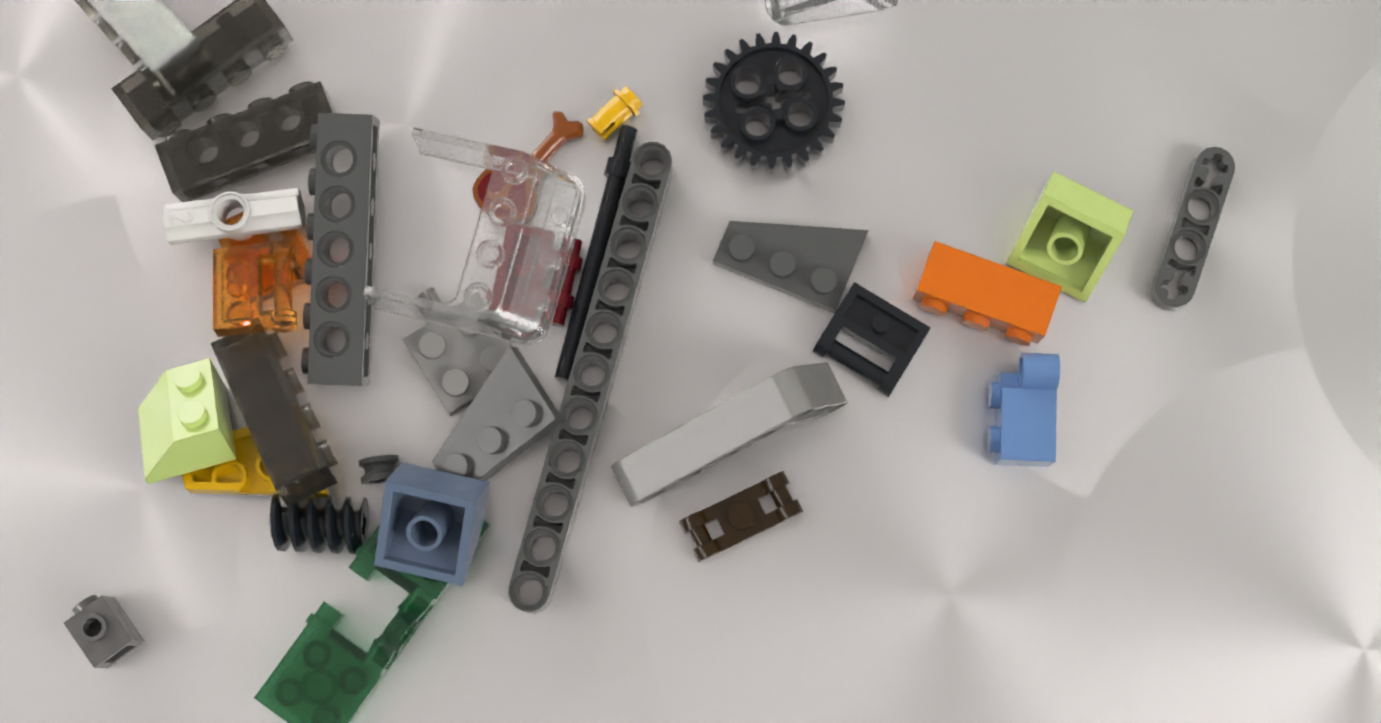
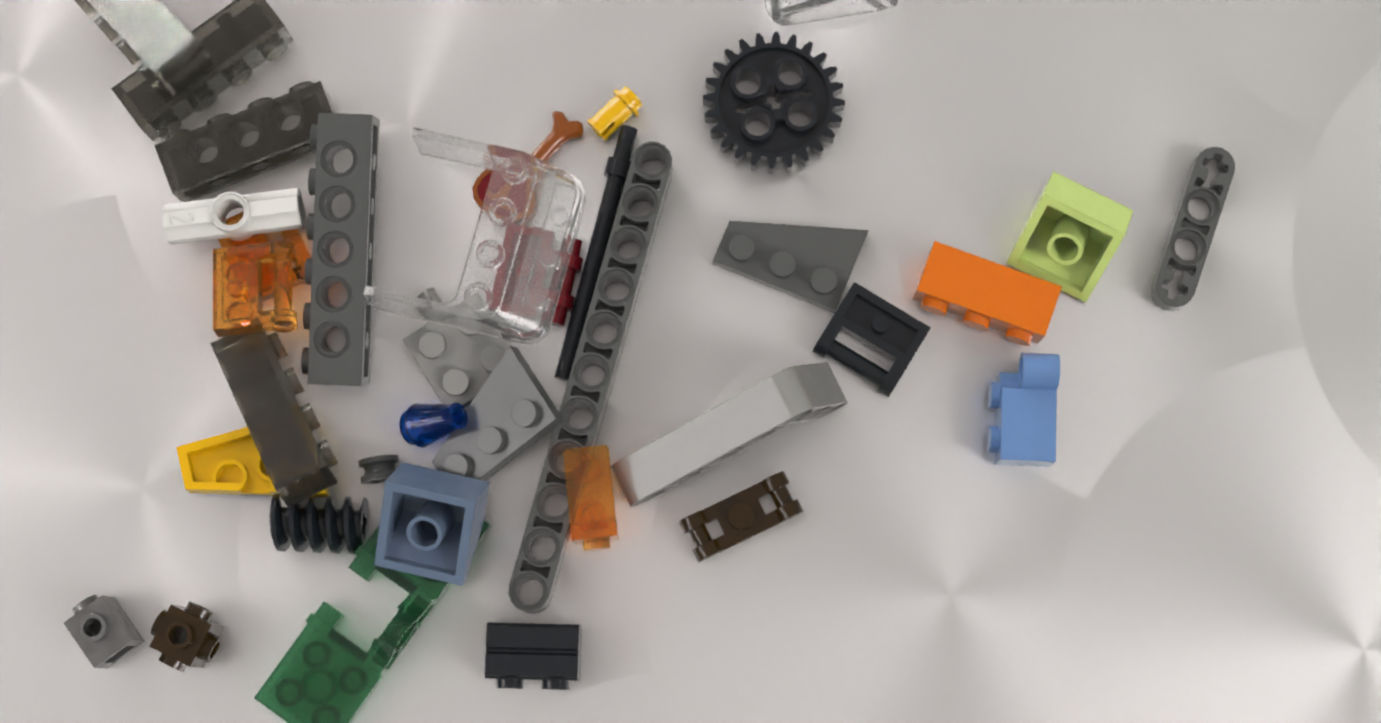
yellowish green slope [138,358,236,484] -> none
none -> dark brown brick [149,601,225,672]
none -> clear blue cone [399,403,468,448]
none -> black brick [485,622,582,690]
none -> clear orange bracket [563,445,619,551]

